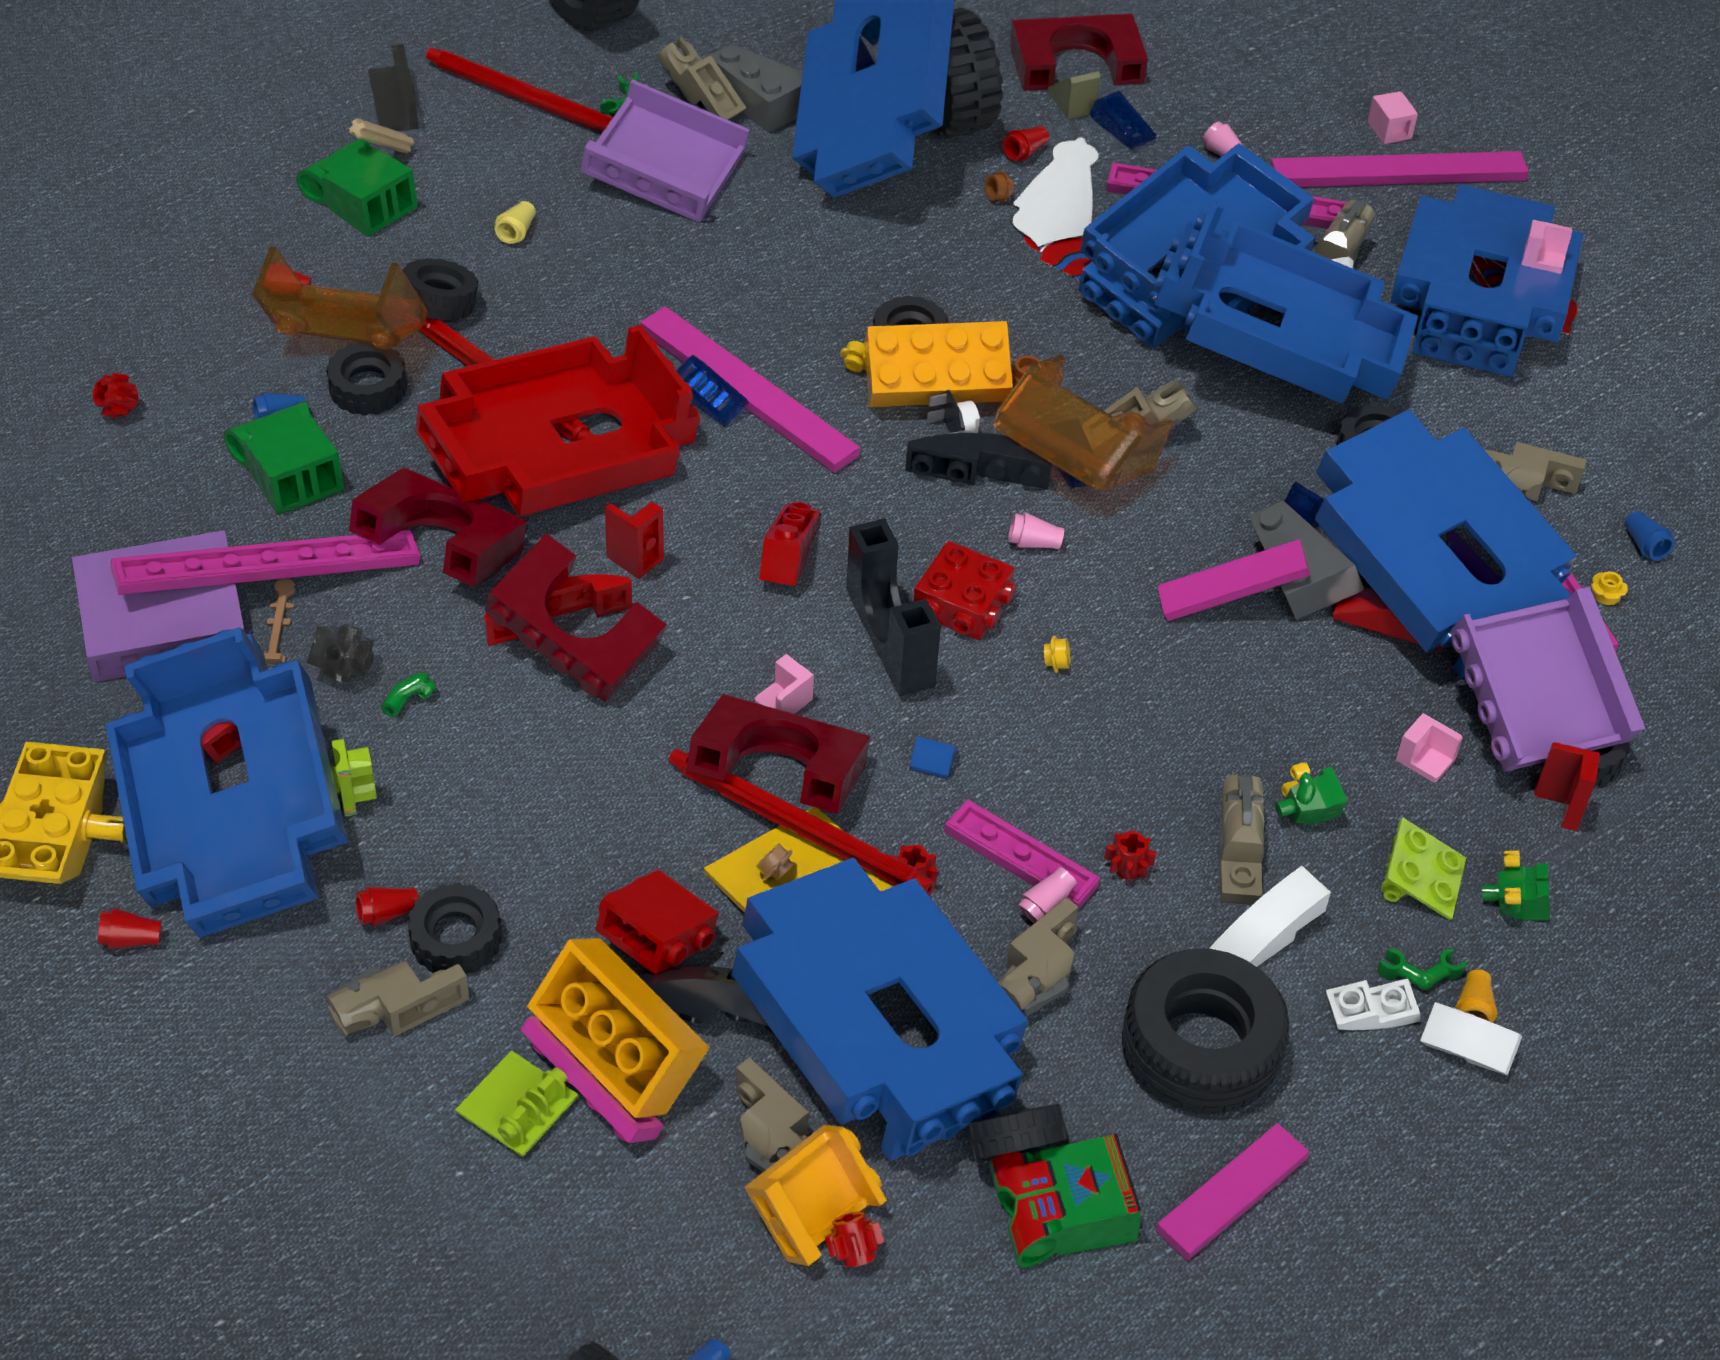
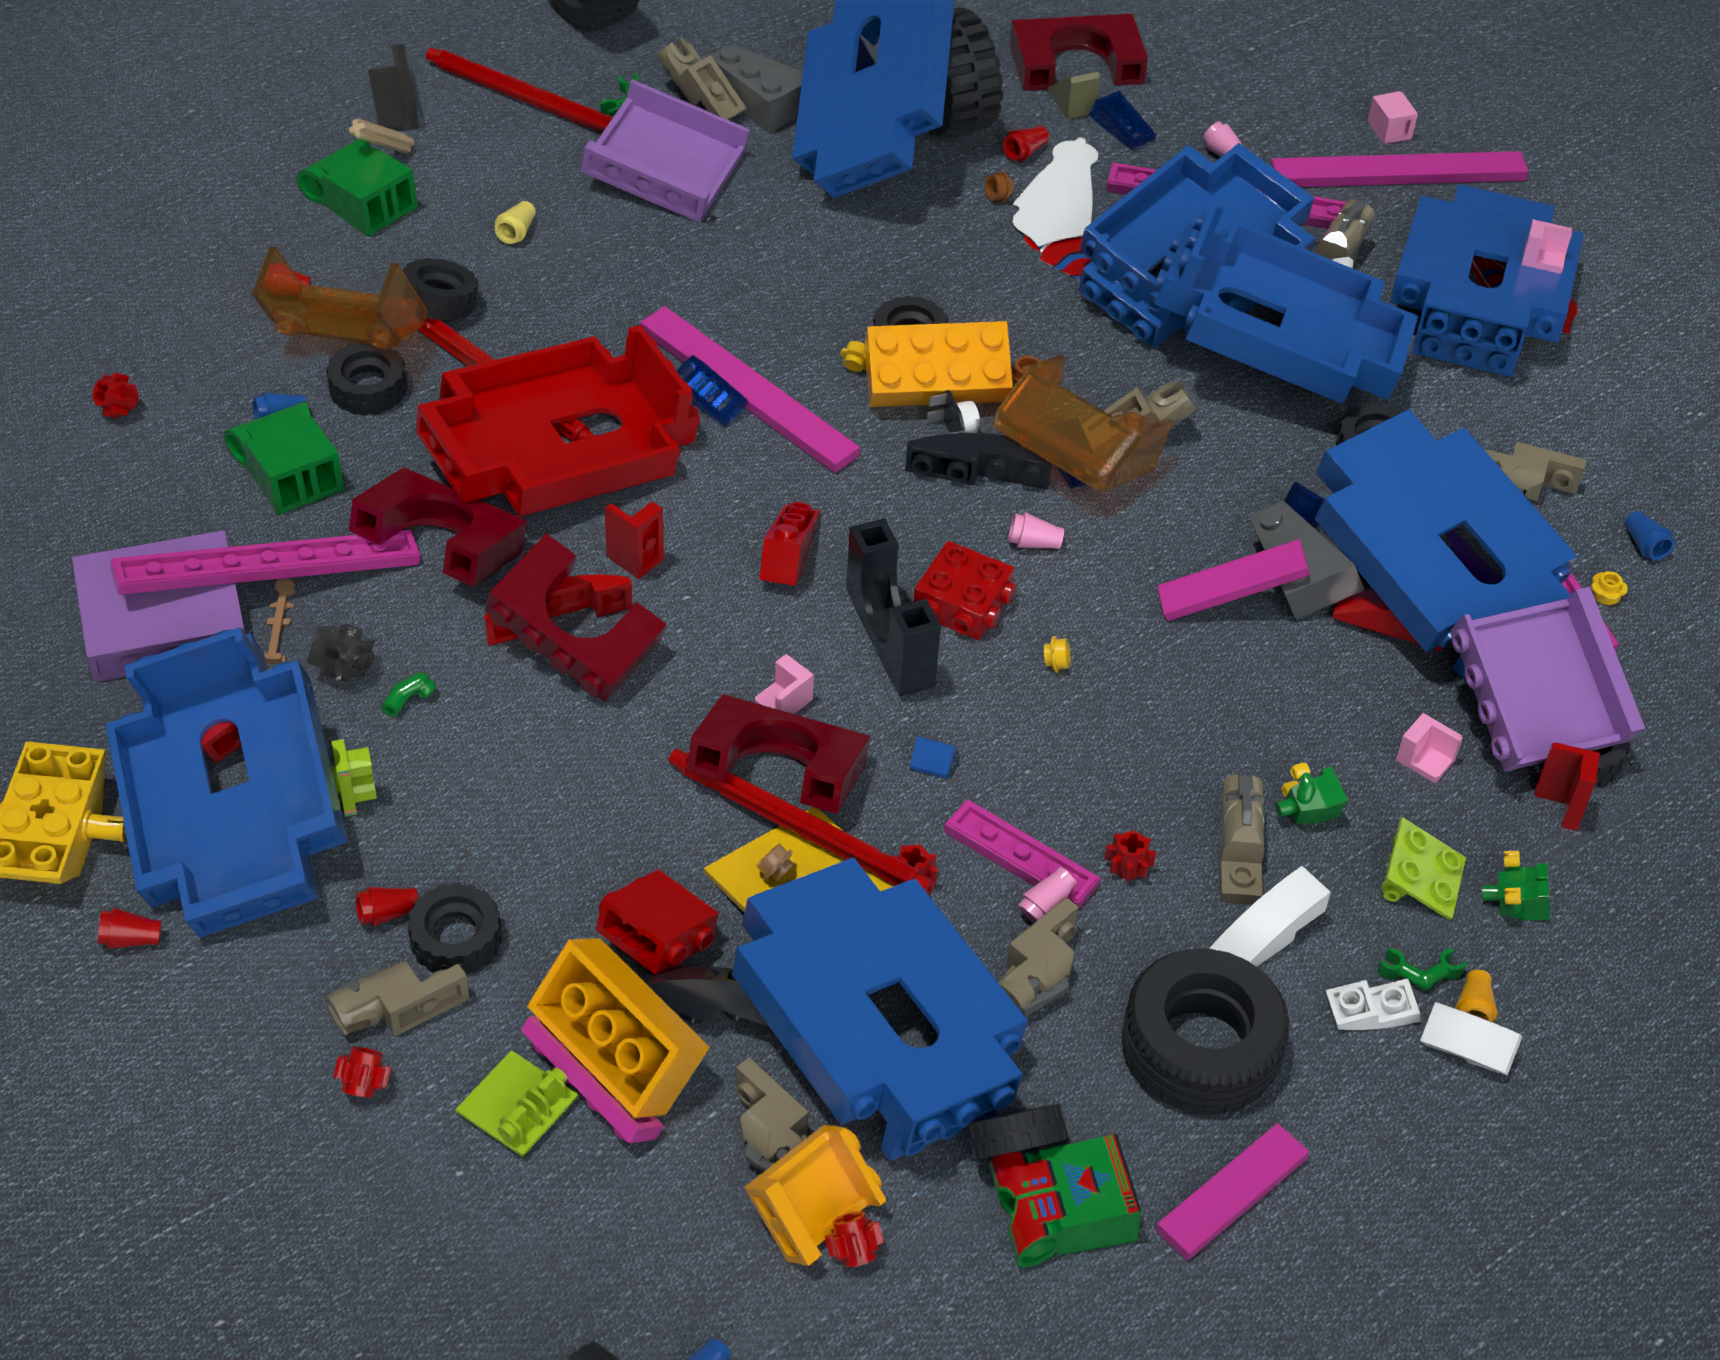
none -> red gear [333,1046,391,1098]

